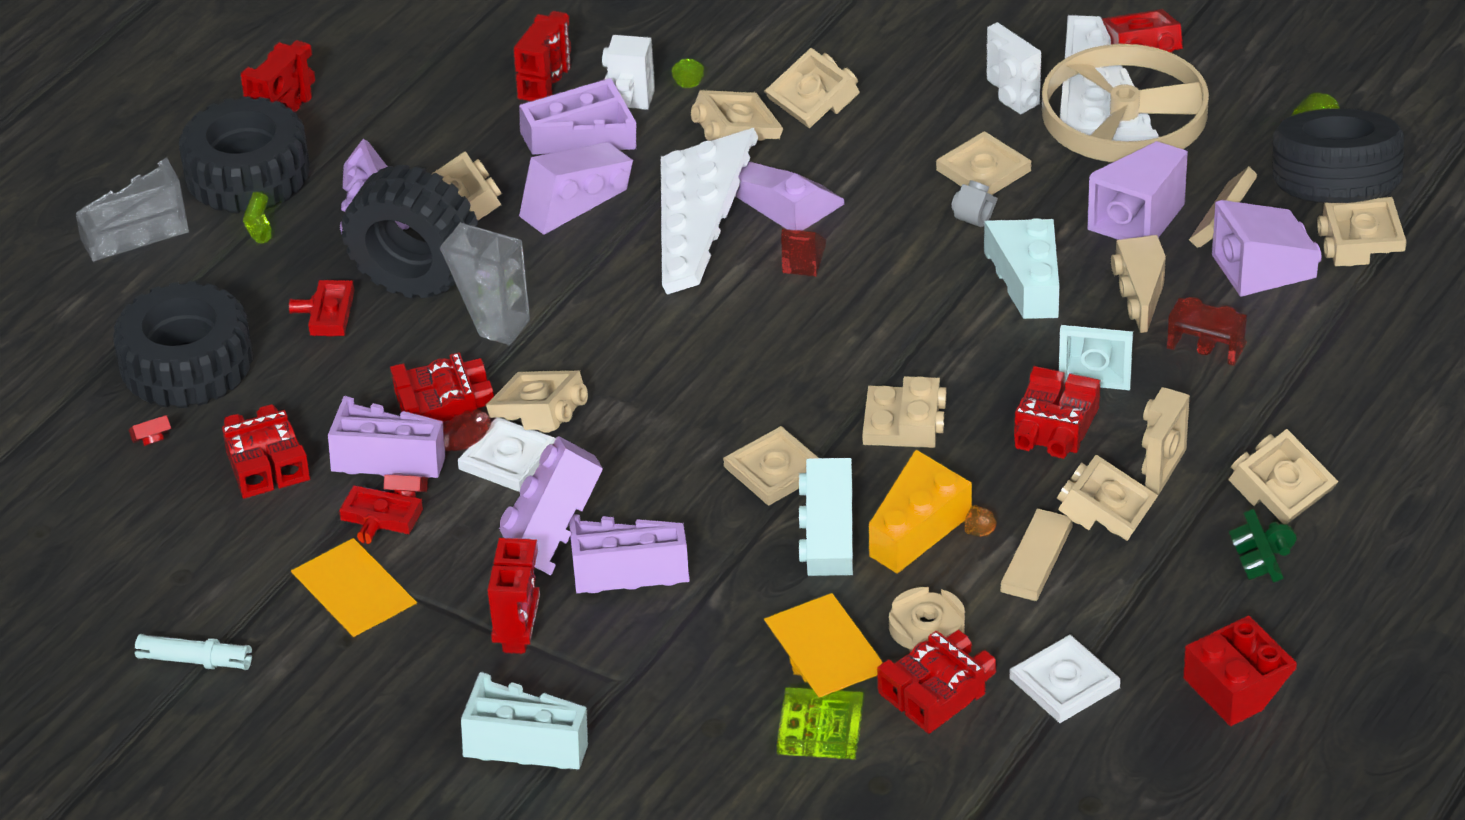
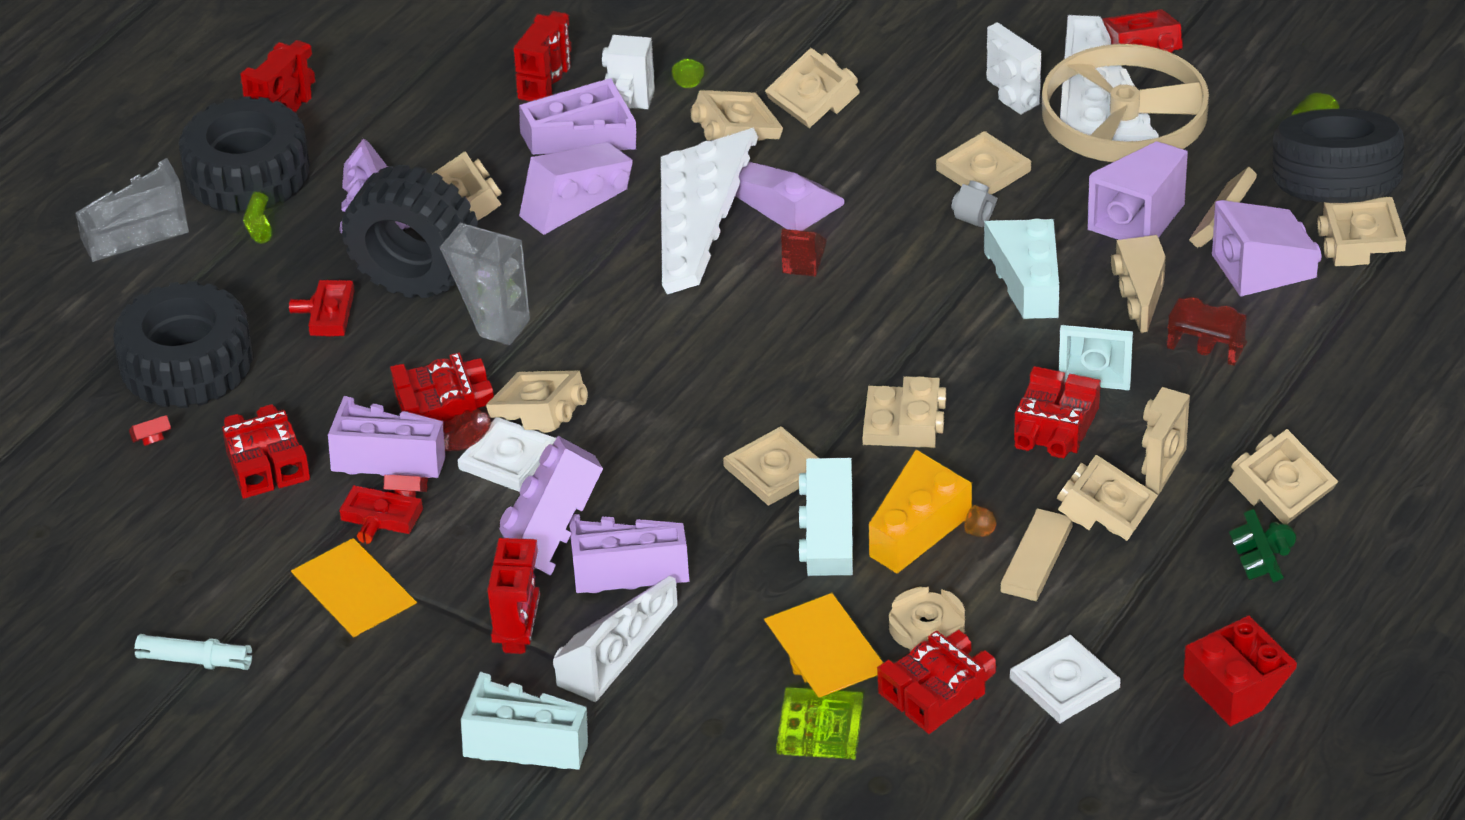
none -> white wedge [553,576,678,702]

